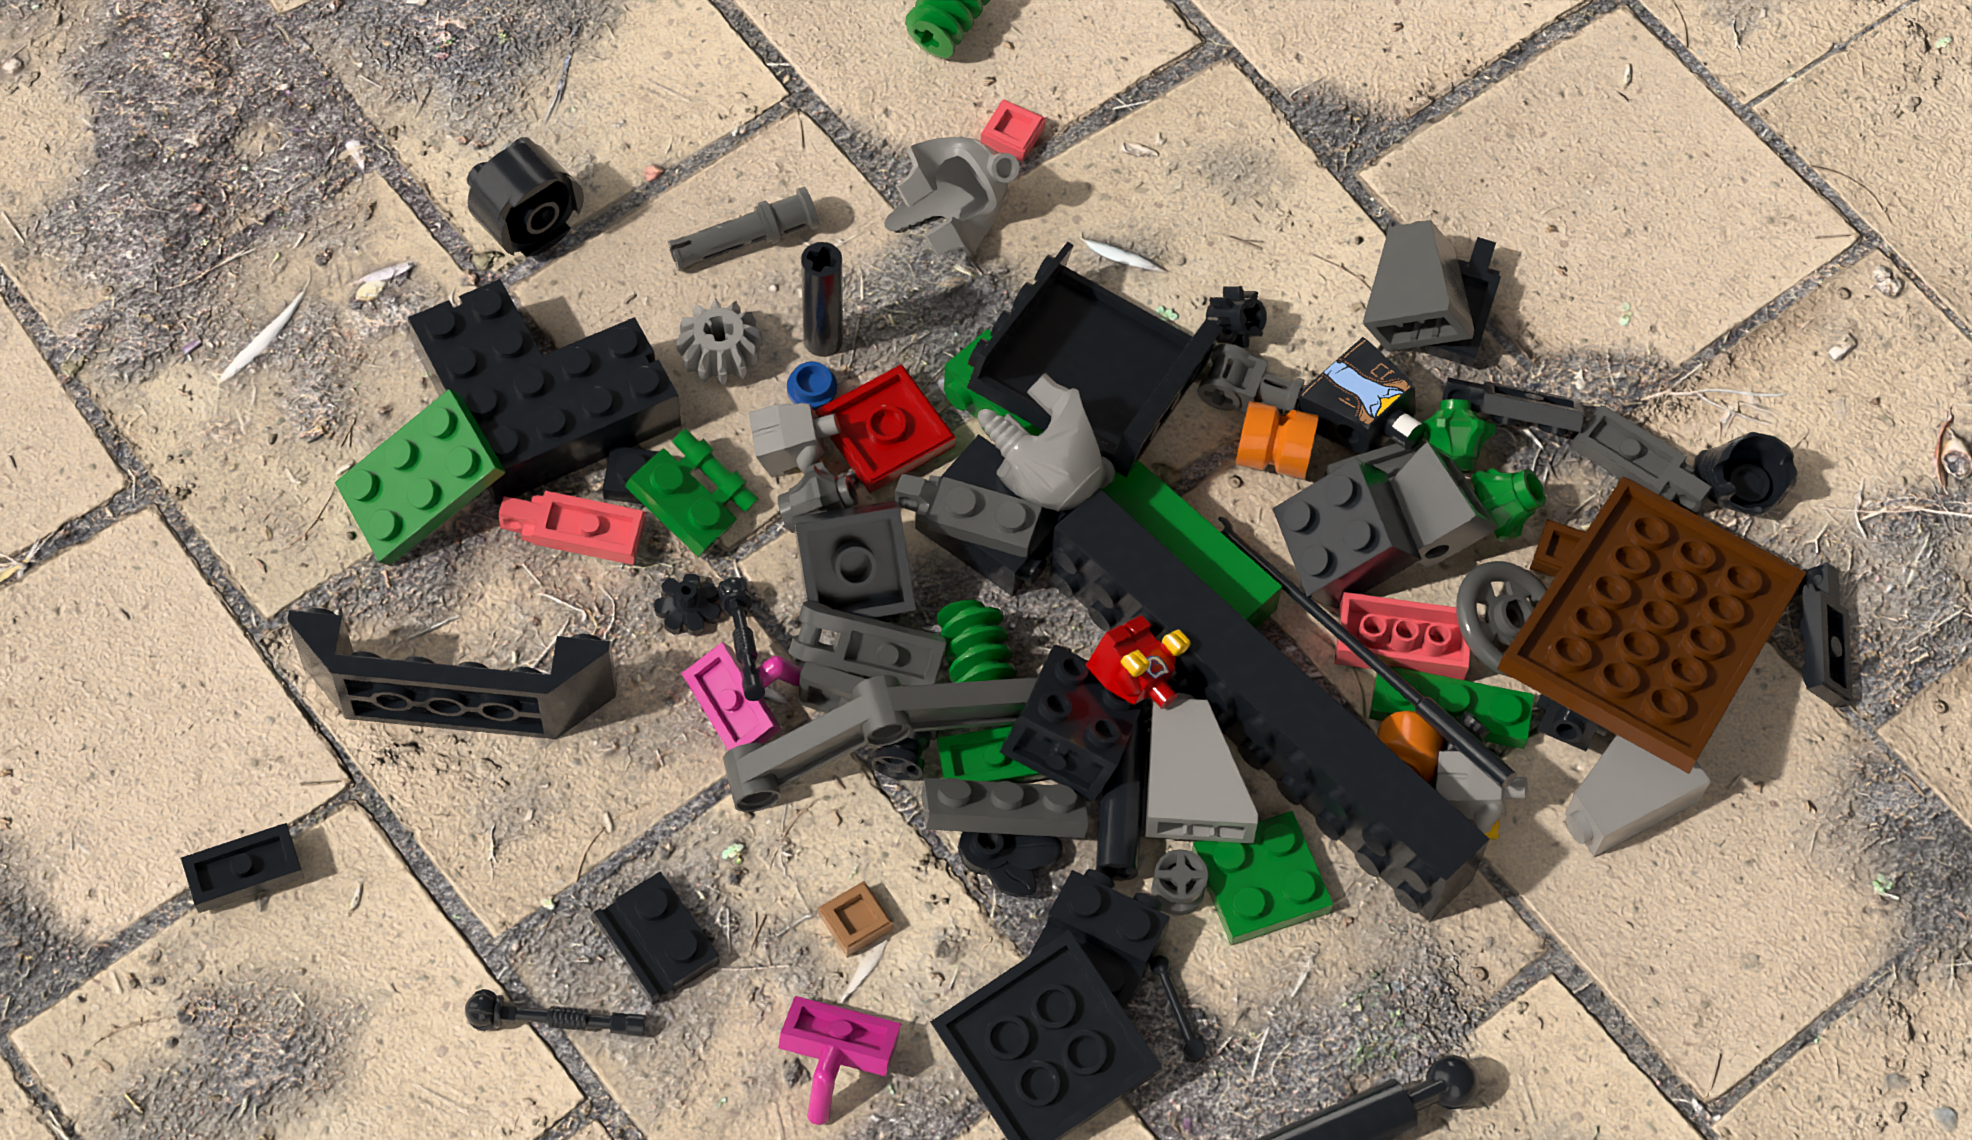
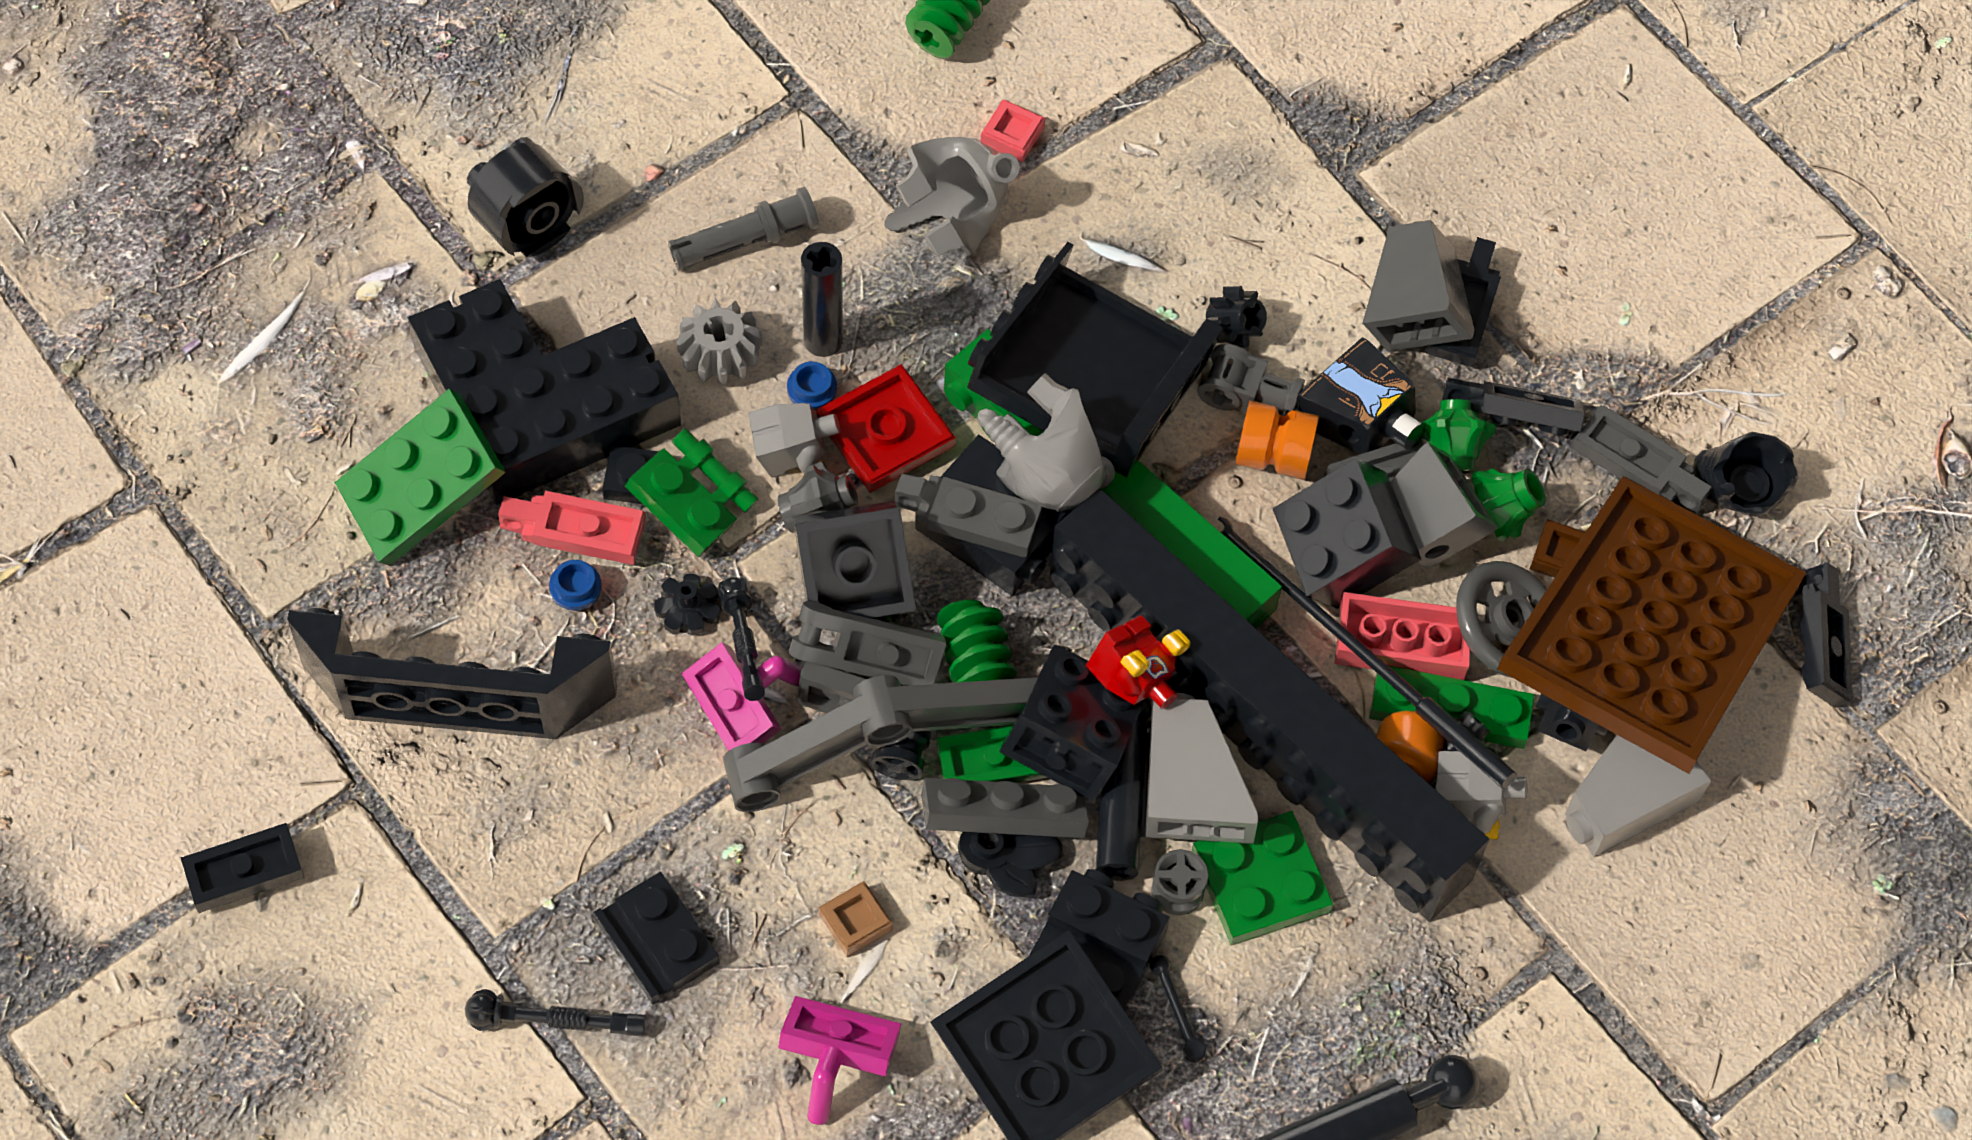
none -> blue plate [549,560,602,611]

